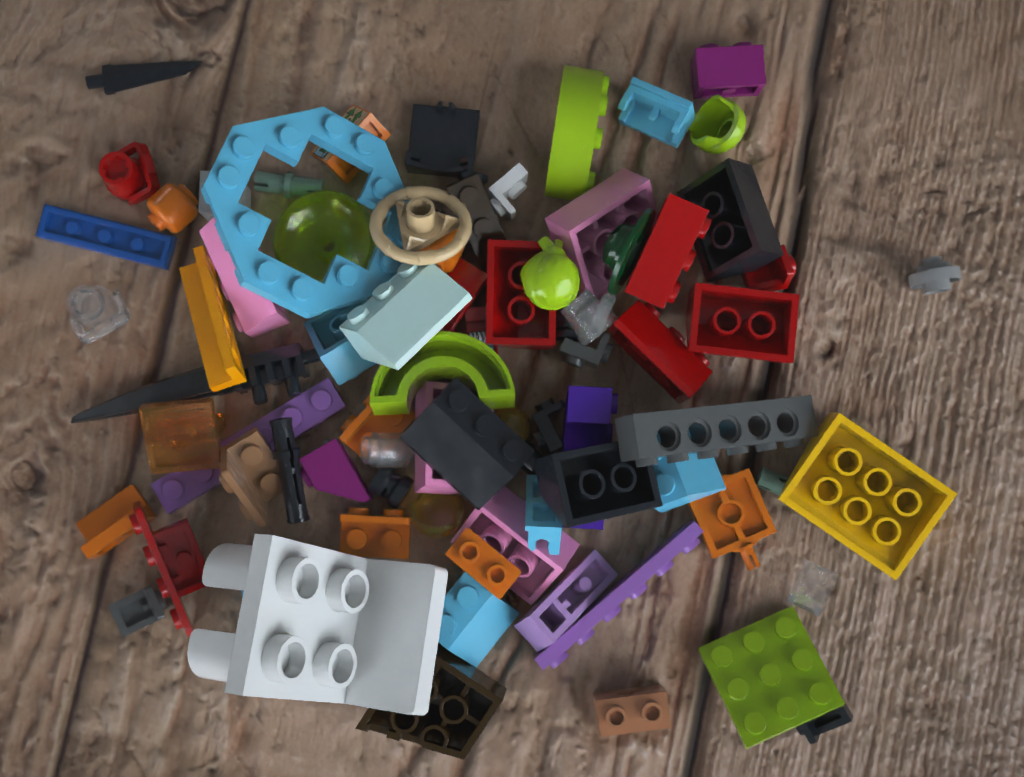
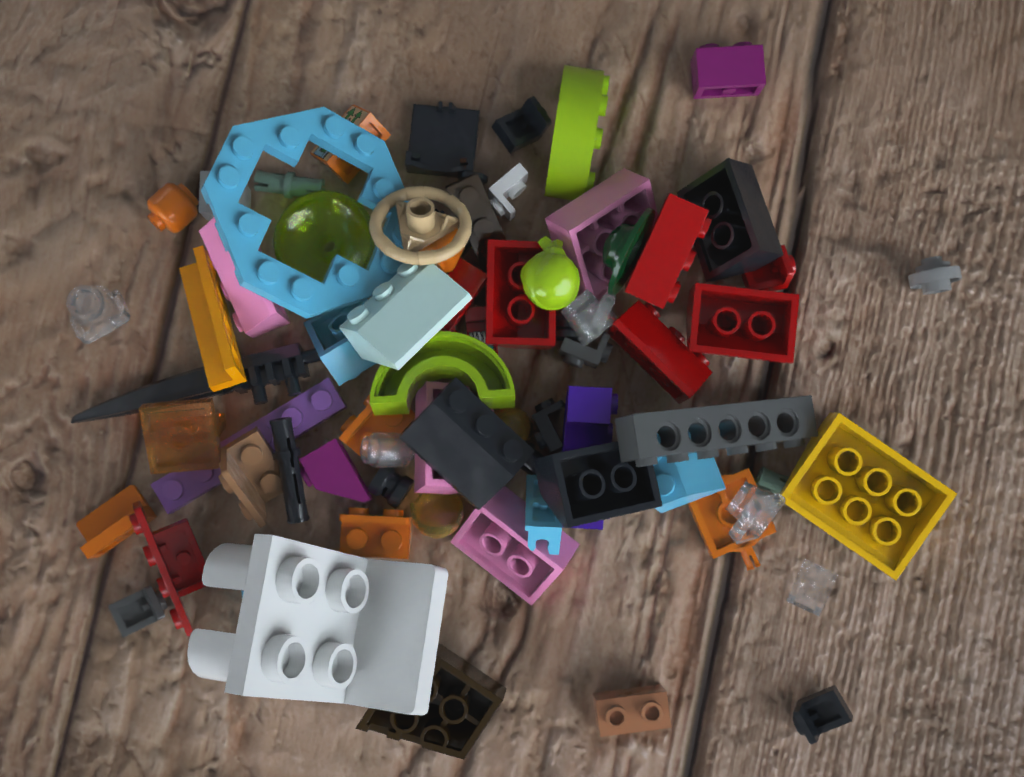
blue tile [35,204,178,271] -> none
black bar [85,61,203,95] -> none
red piece [98,142,160,205] -> none
medium azure slope [438,571,520,667] -> none
orange bracket [445,528,521,600] -> none
lavender slope [514,550,618,652] -> none
medium lavender plate [533,520,704,670] -> none
medium azure hinge [618,77,695,148] -> none
lime hat [688,94,746,154] -> none
lime plate [698,606,845,749] -> none
none -> black bracket [491,96,552,154]
none -> clear piece [726,481,786,544]

